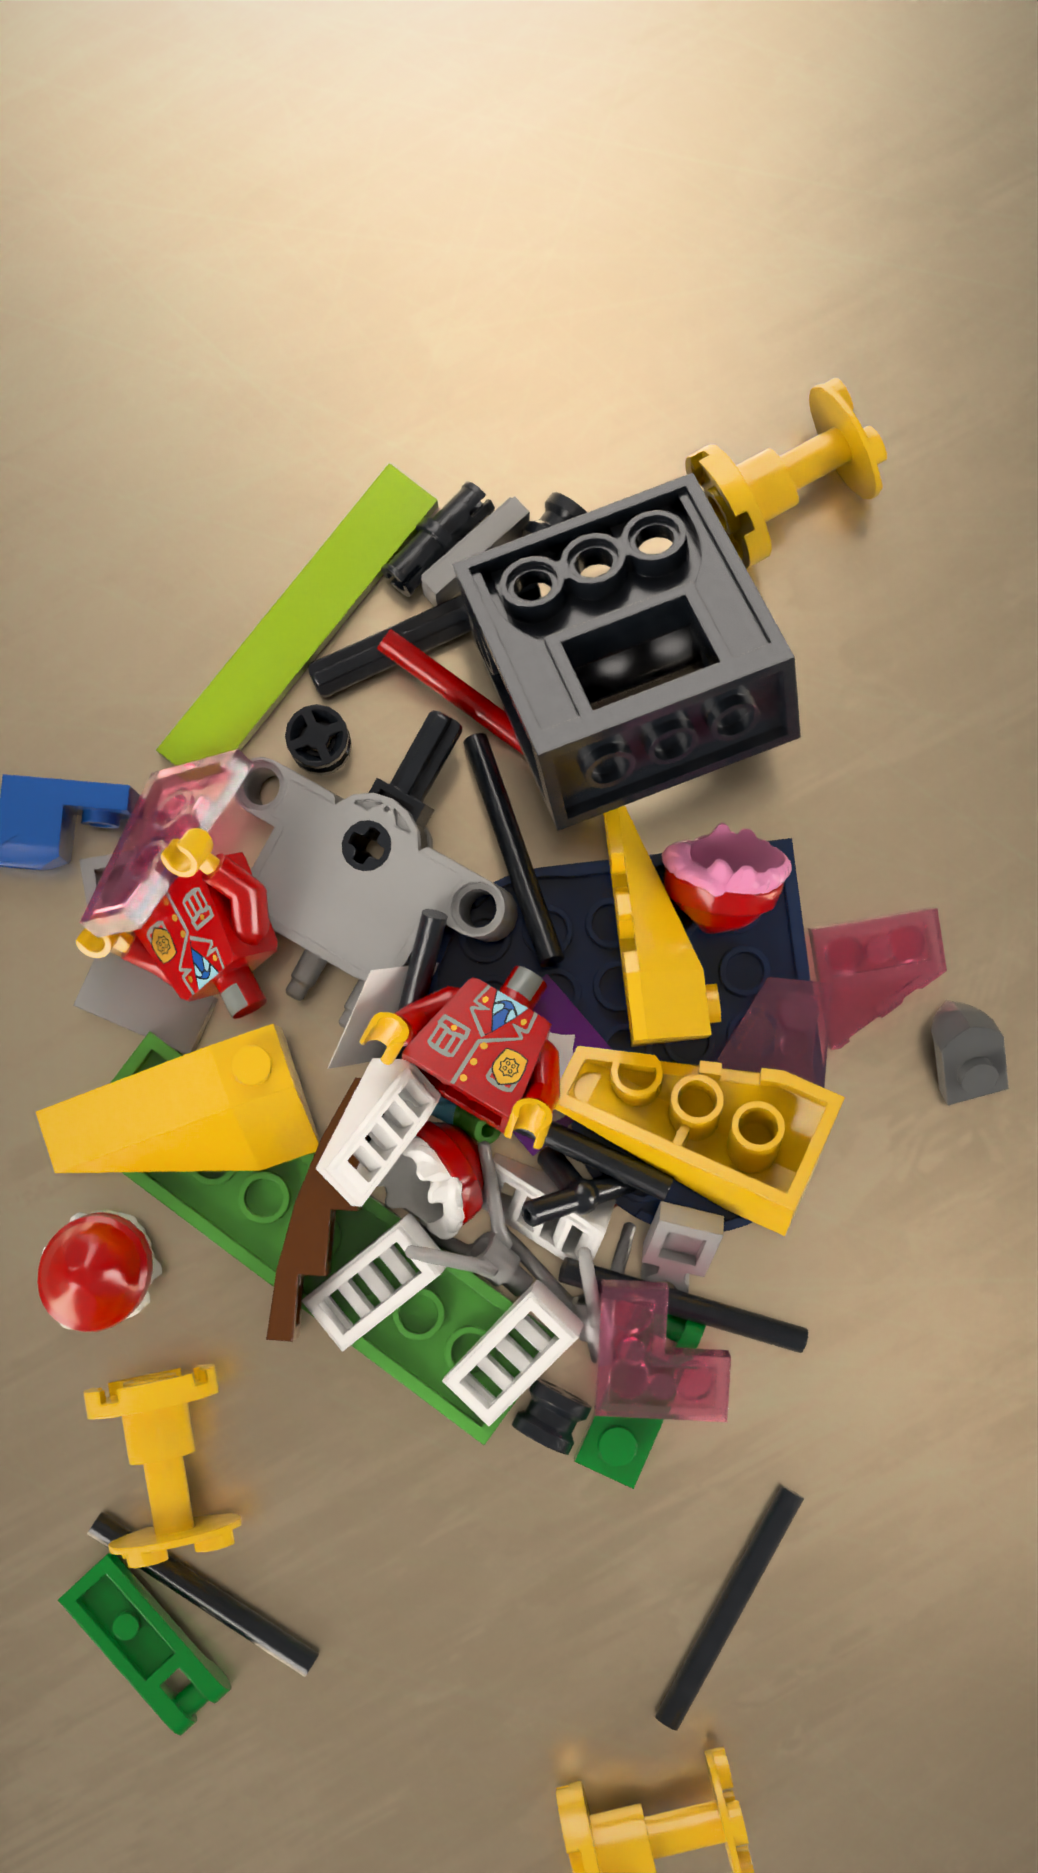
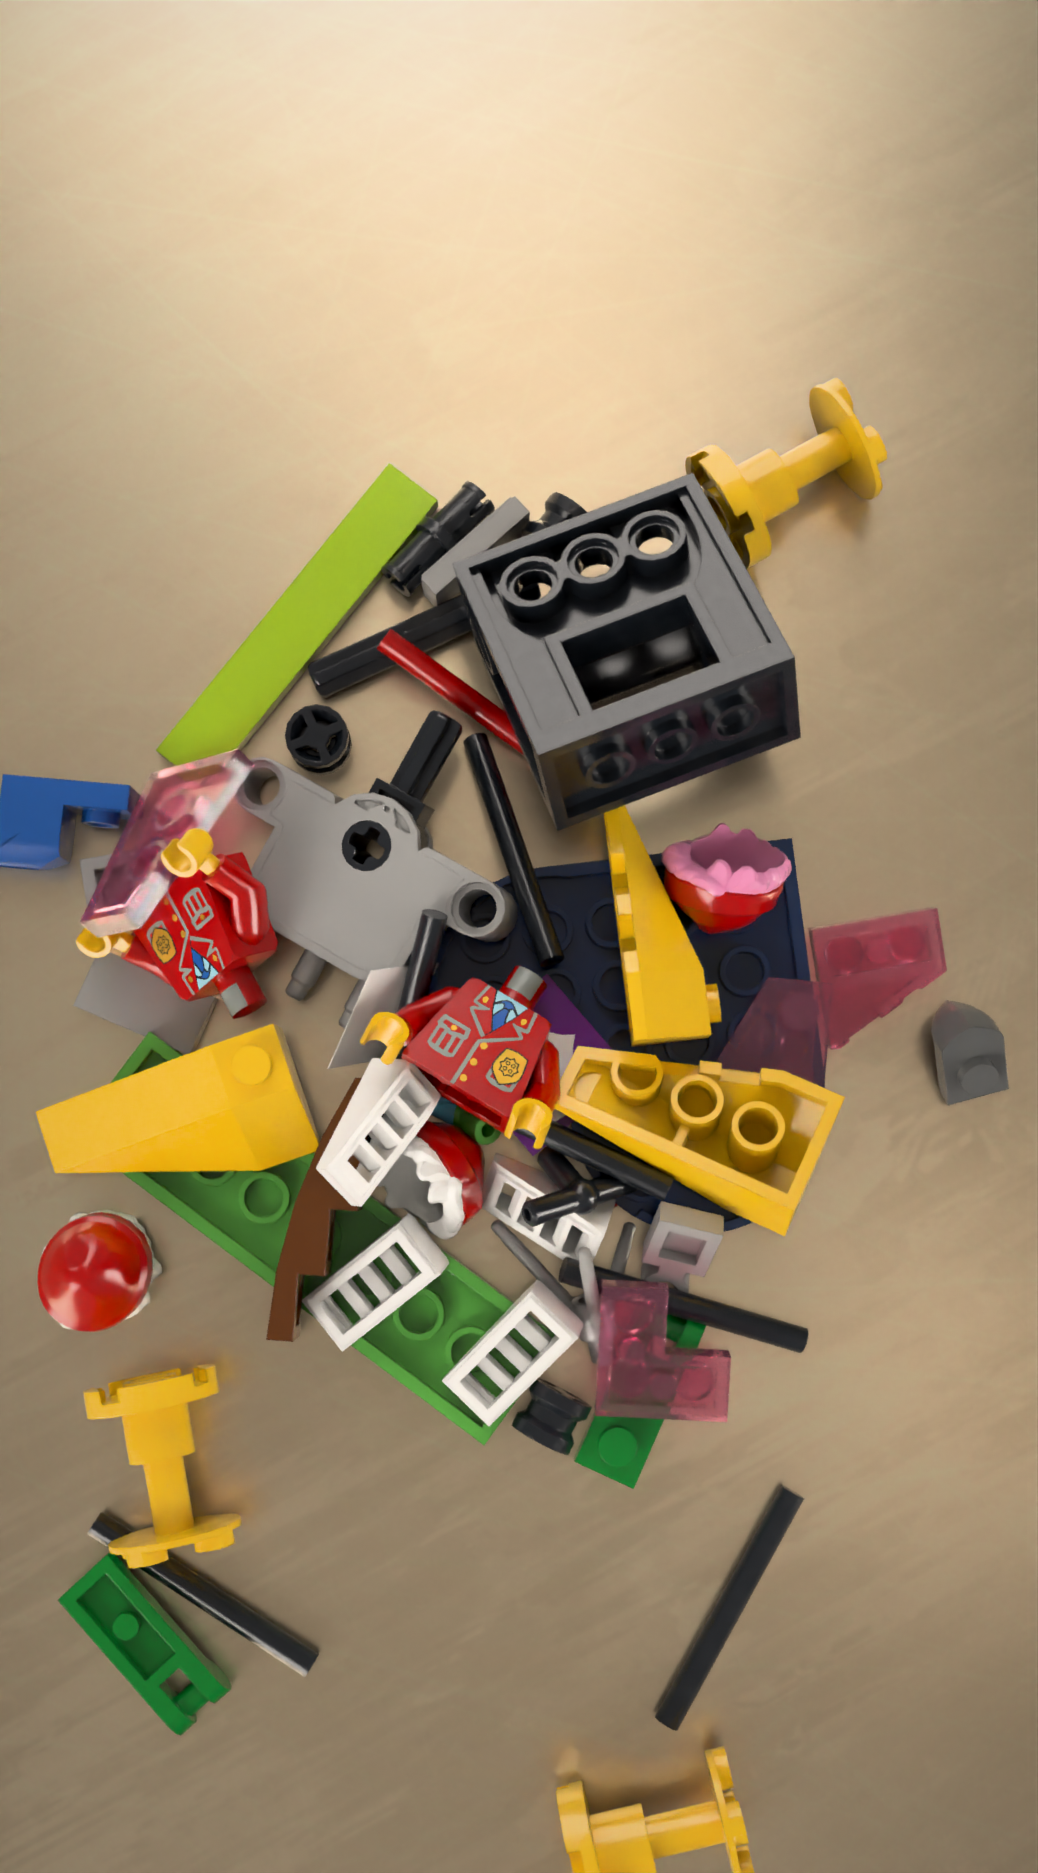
light grey plant [405,1141,533,1297] -> none

